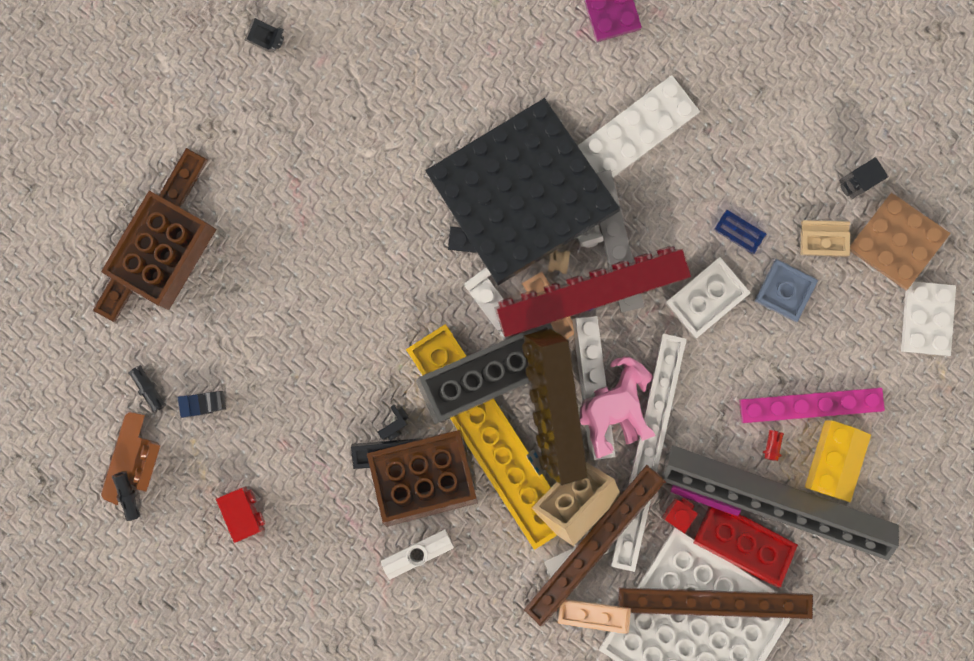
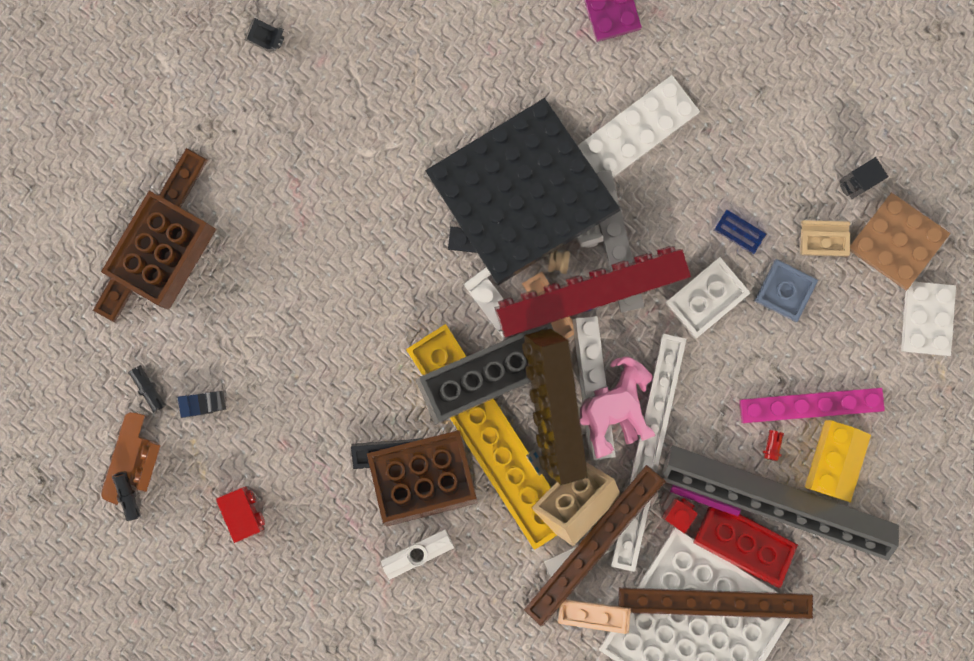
black bracket [378,404,409,441] -> none

